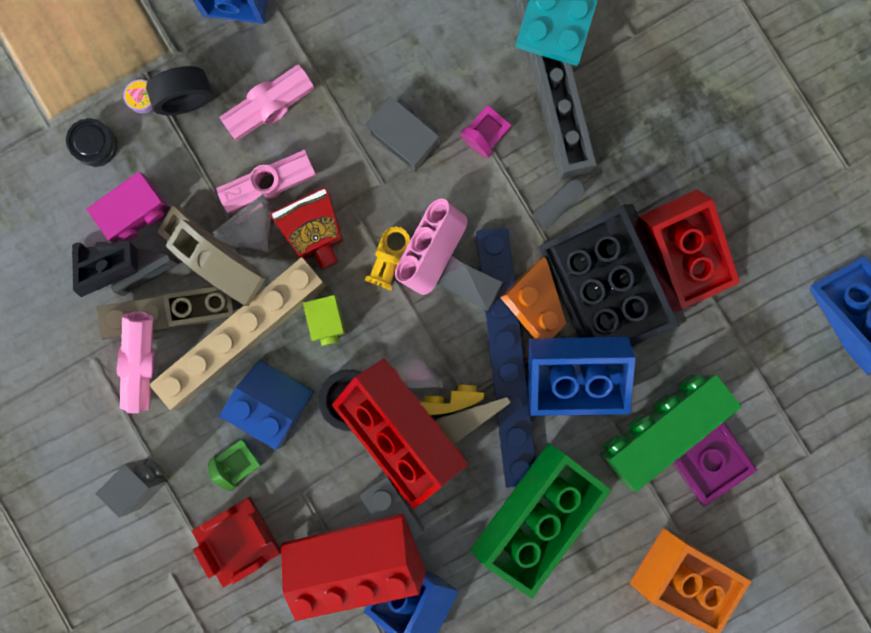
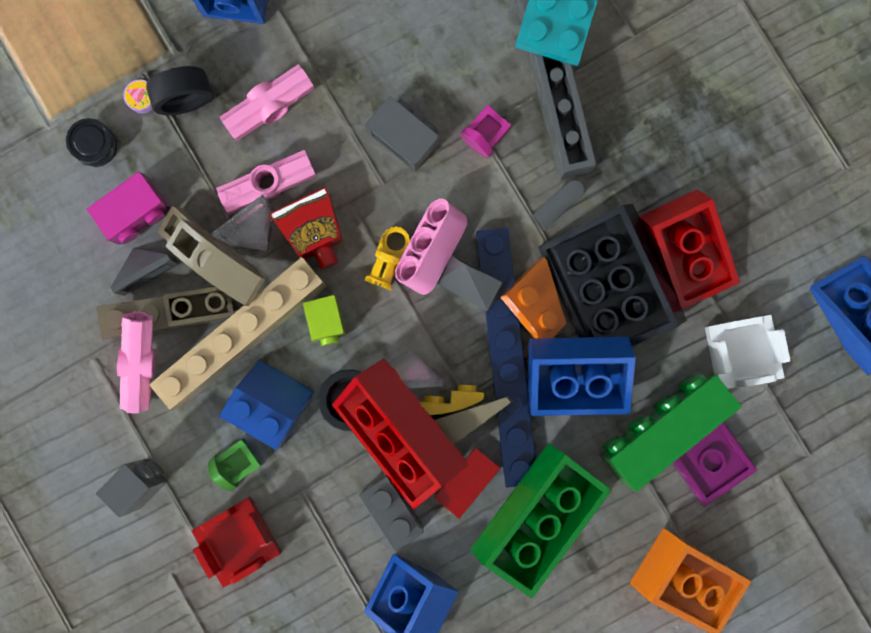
black wing [72,241,138,297] -> none
red slope [281,514,427,621] -> none
none -> red tile [434,447,500,519]
none -> white panel [705,315,790,389]

